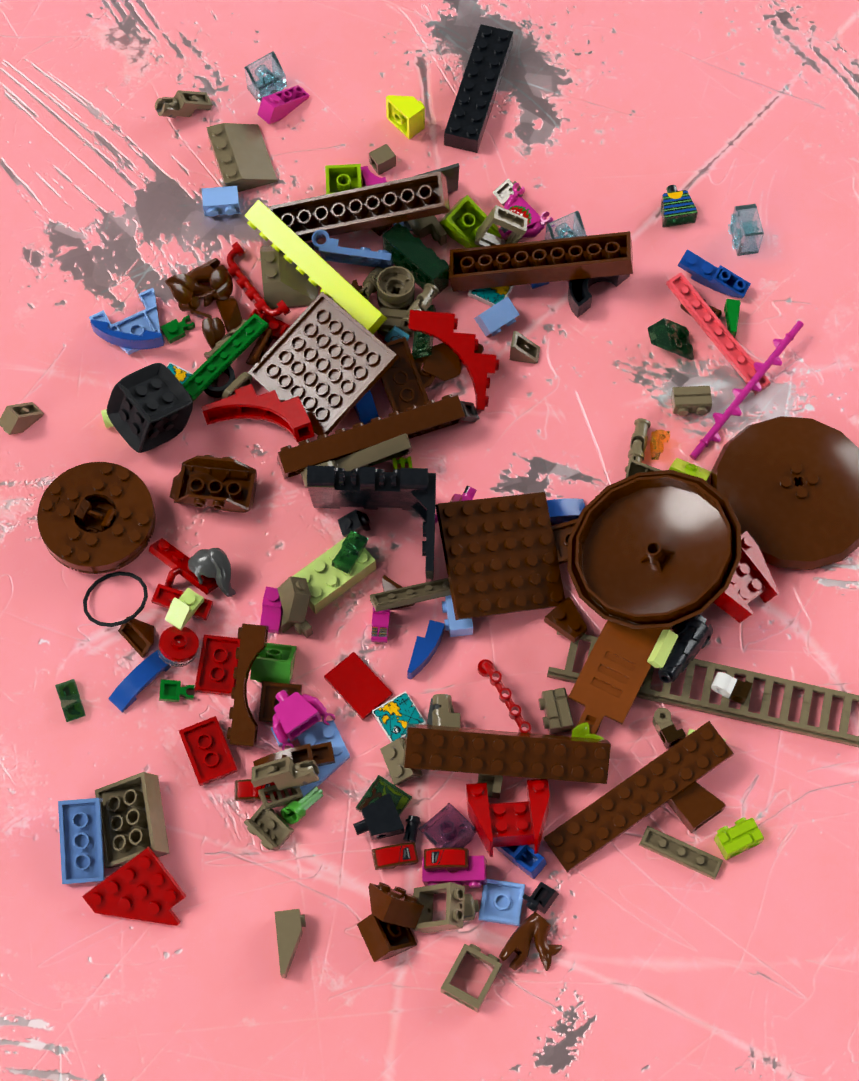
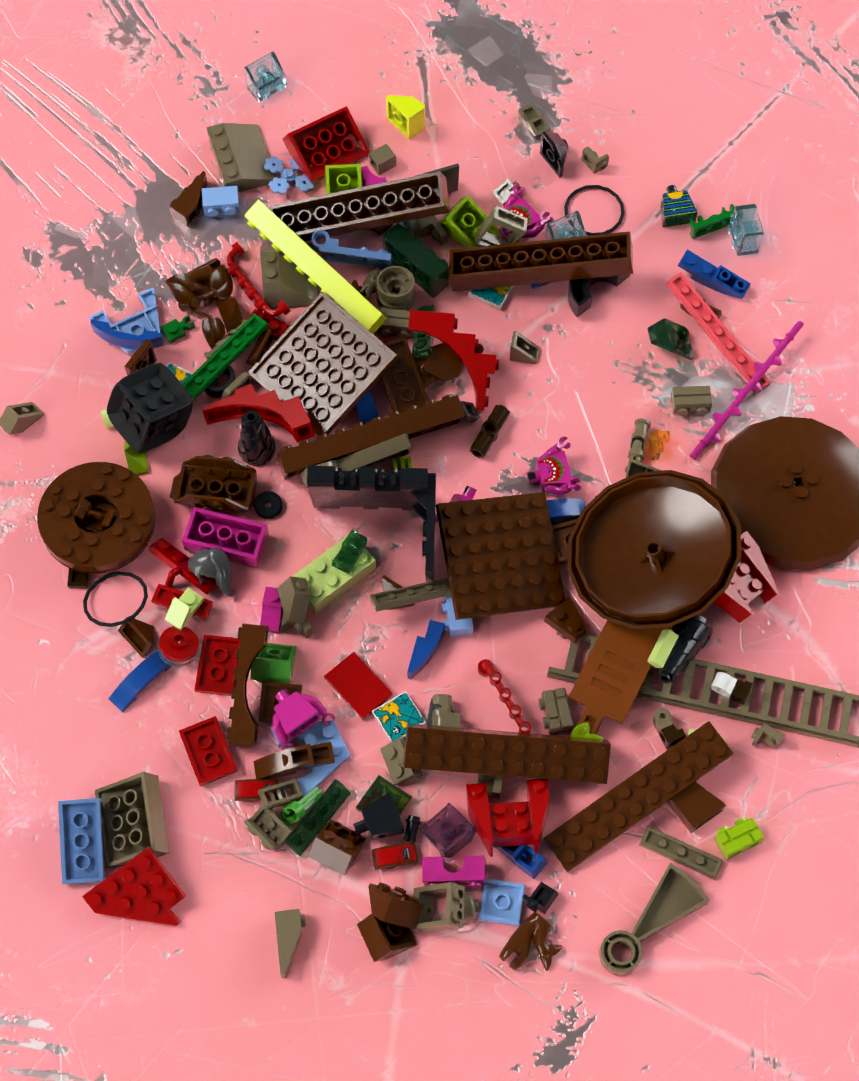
clear green slope [55,679,86,722] -> none
dark tan plate [154,90,213,118] -> none
green plate [159,679,195,702] -> none
dark tan plate [251,756,319,790] -> none
dark pink slope [257,85,310,124] -> none
black bracket [338,510,371,537] -> none
dark pink leg [371,607,391,643] -> none
medium azure tile [384,326,410,342] -> none
dark tan piece [401,283,439,331] -> none
slope [424,848,469,872] -> none
dark tan window [440,944,502,1013] -> none
black brick [444,24,513,153] -> none
light blue piece [474,296,520,336] -> none
lime plate [669,458,711,482] -> none
green slope [724,299,741,338] -> none
none -> dark brown tile [67,568,89,589]
none -> reddish brown tile [124,339,157,375]
none -> lime slope [124,442,149,475]
none -> reddish brown slope [169,171,207,227]
none -> dark pink brick [182,507,269,568]
none -> black cone [238,411,276,466]
none -> black piece [254,491,282,519]
none -> light blue plant [264,156,314,194]
none -> red slope [282,106,370,182]
none -> clear green plate [284,779,351,856]
none -> reddish brown slope [308,820,366,875]
none -> dark brown piece [470,405,510,458]
none -> dark tan slope [518,103,551,137]
none -> dark pink torso [526,436,581,496]
none -> black slope [540,131,568,178]
none -> black piece [564,185,625,236]
none -> dark tan bracket [581,146,609,174]
none -> dark tan piece [599,863,710,976]
none -> green plate [689,204,743,239]
none -> dark tan bracket [751,723,785,747]

